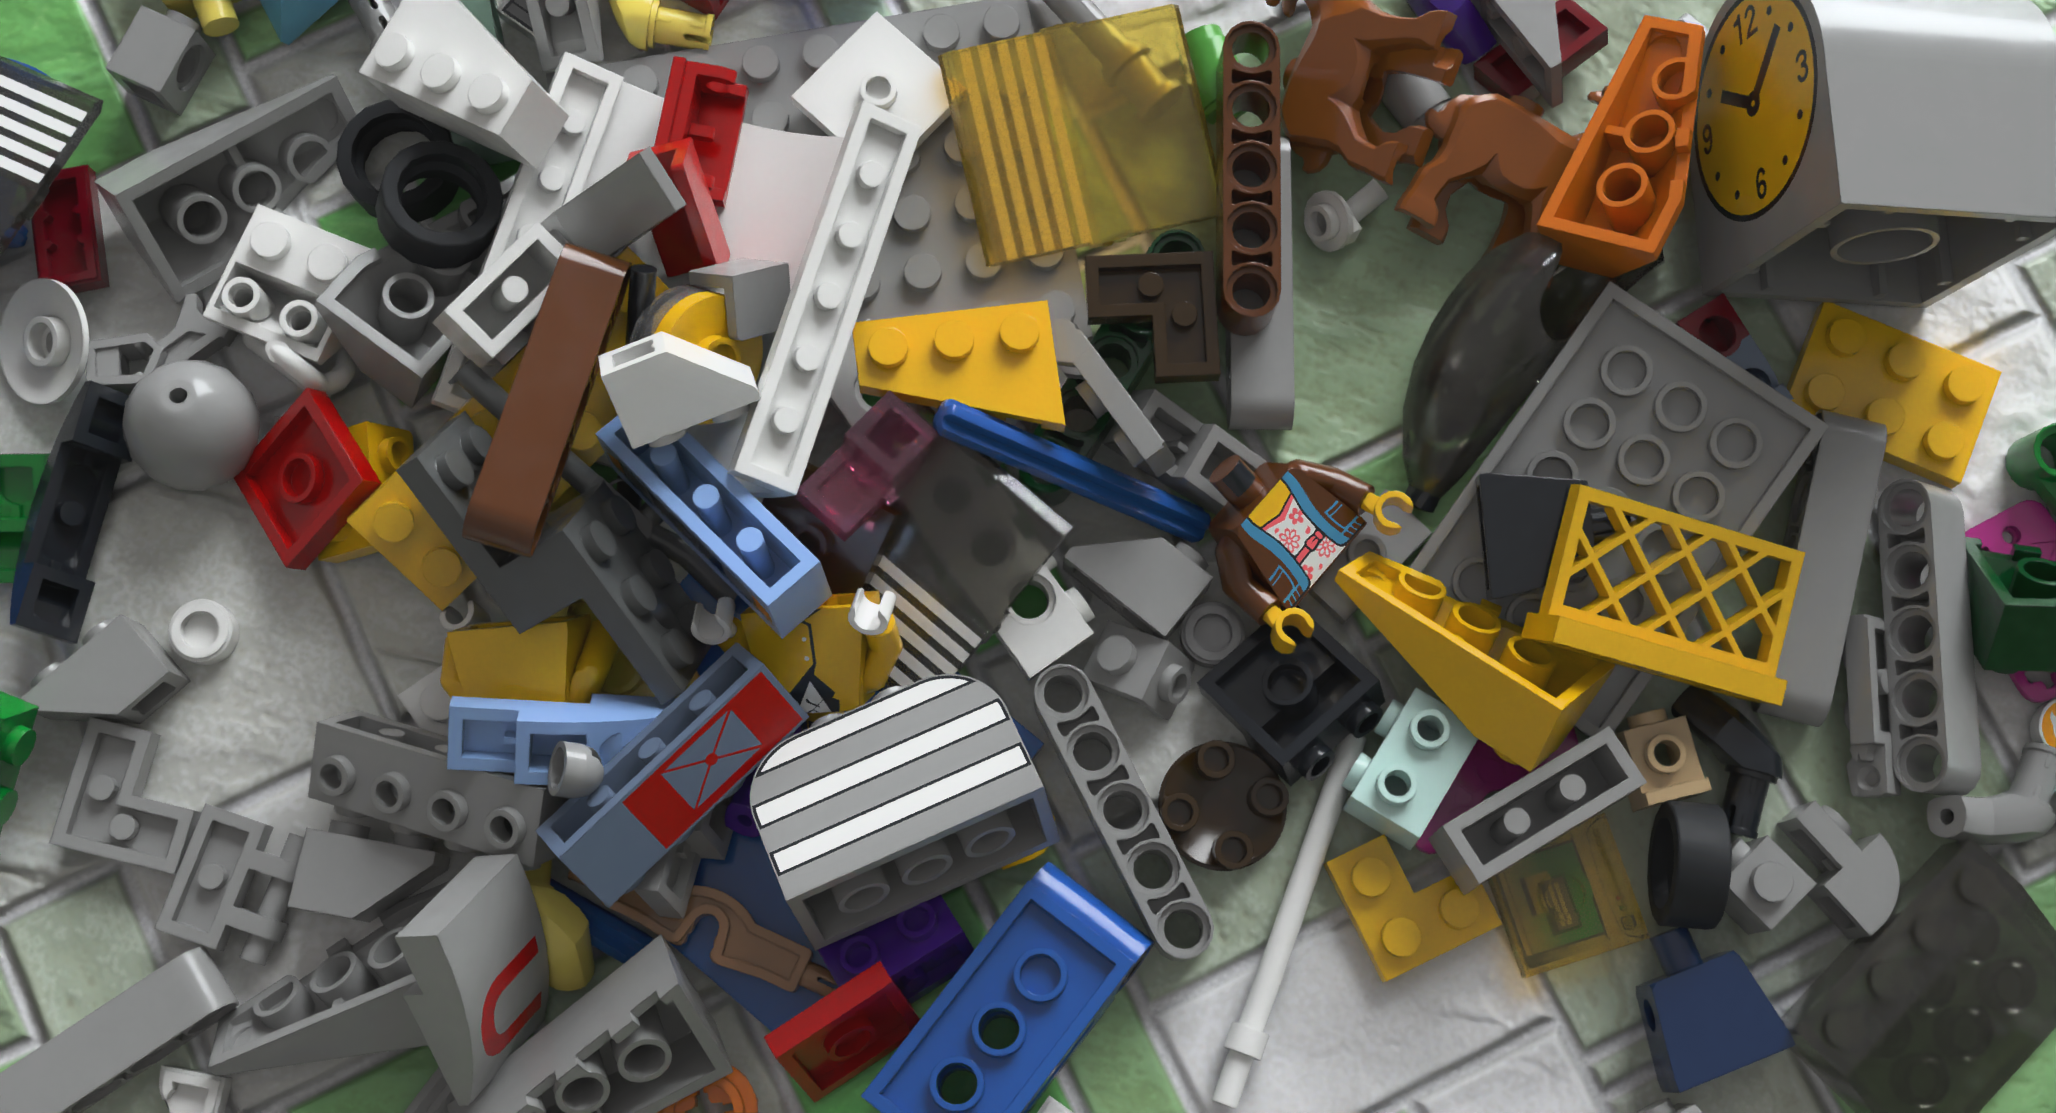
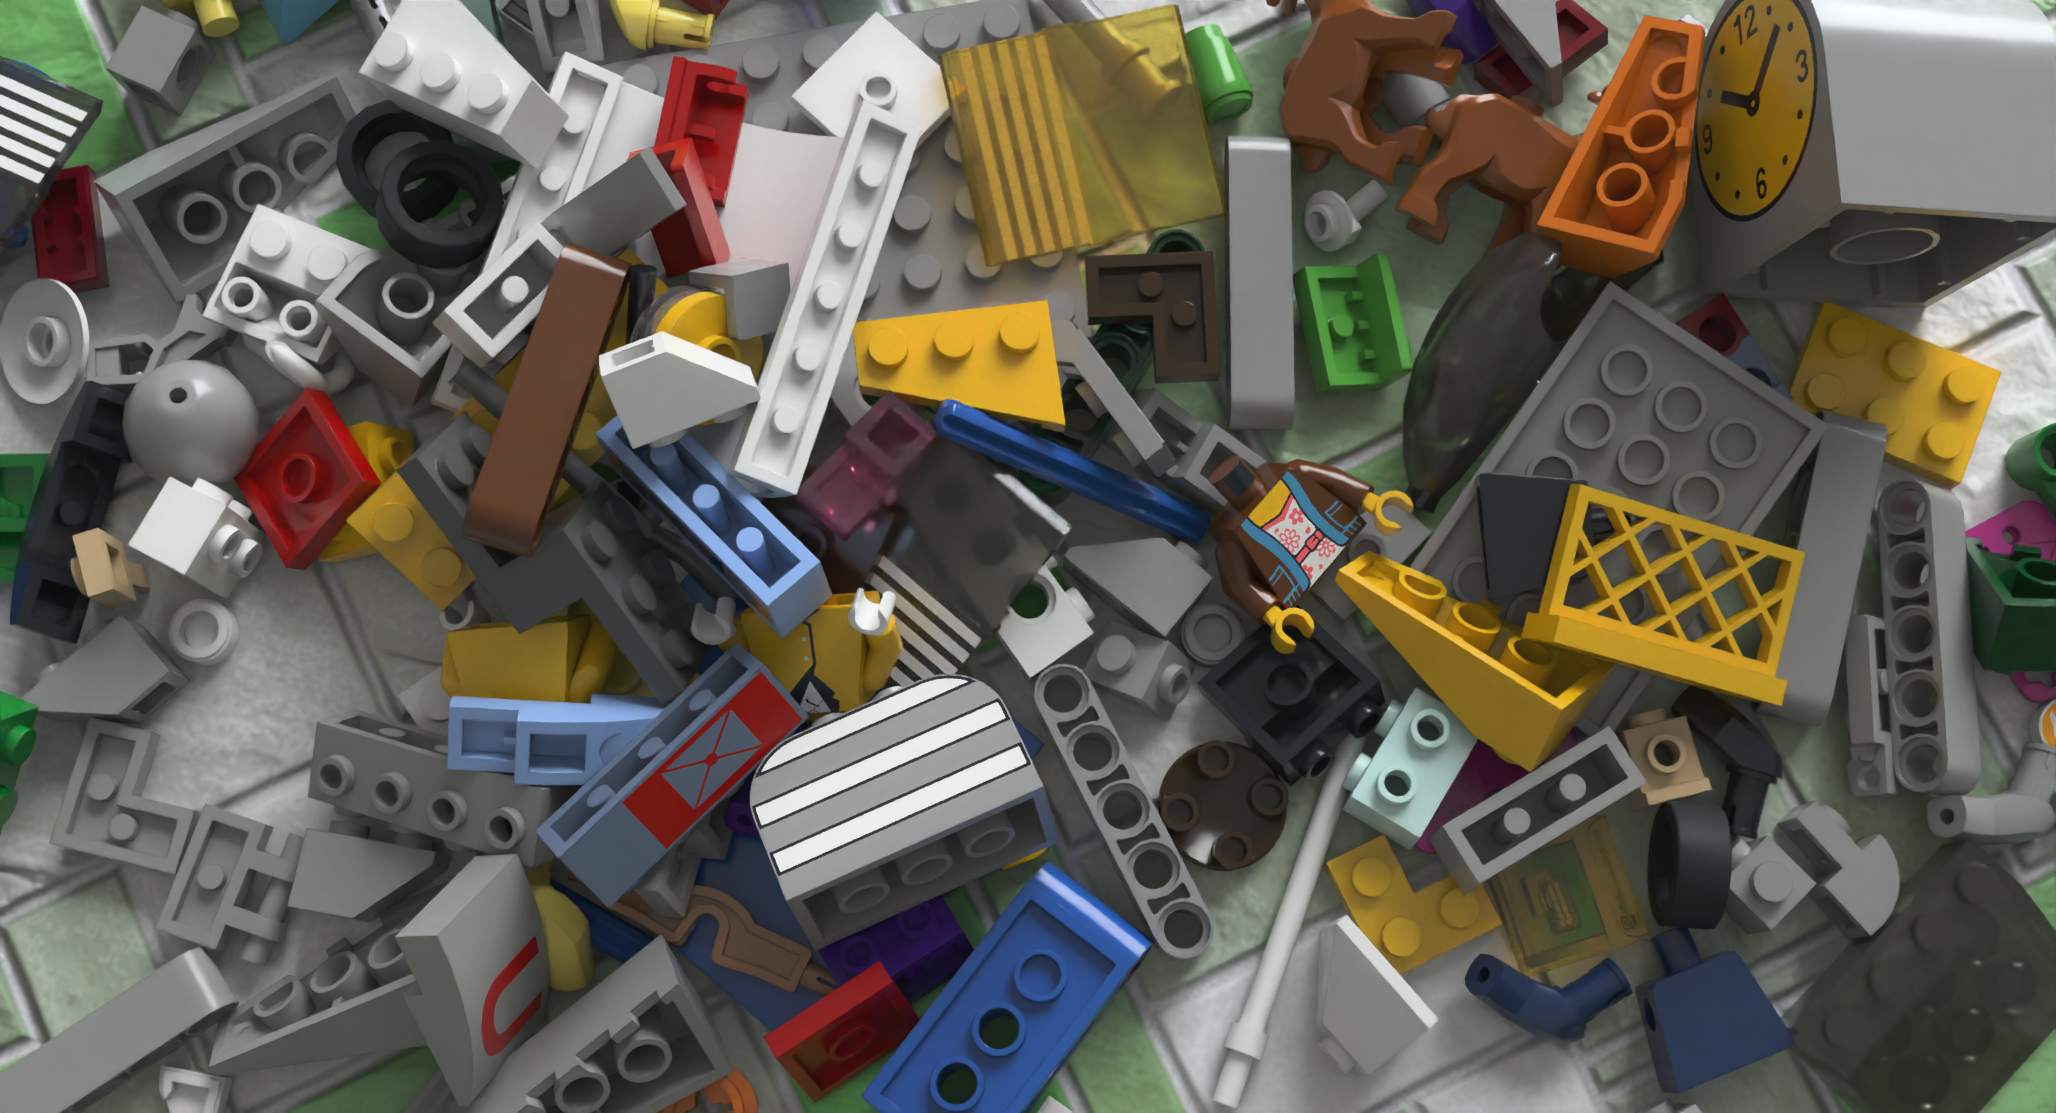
light grey hinge [548,741,604,798] -> none
reddish brown beam [1216,21,1281,336] -> none
none -> tan plate [71,528,150,609]
none -> white brick [128,477,266,600]
none -> bright green bracket [1293,254,1412,394]
none -> white slope [1315,915,1439,1075]
none -> dark blue arm [1465,954,1633,1045]

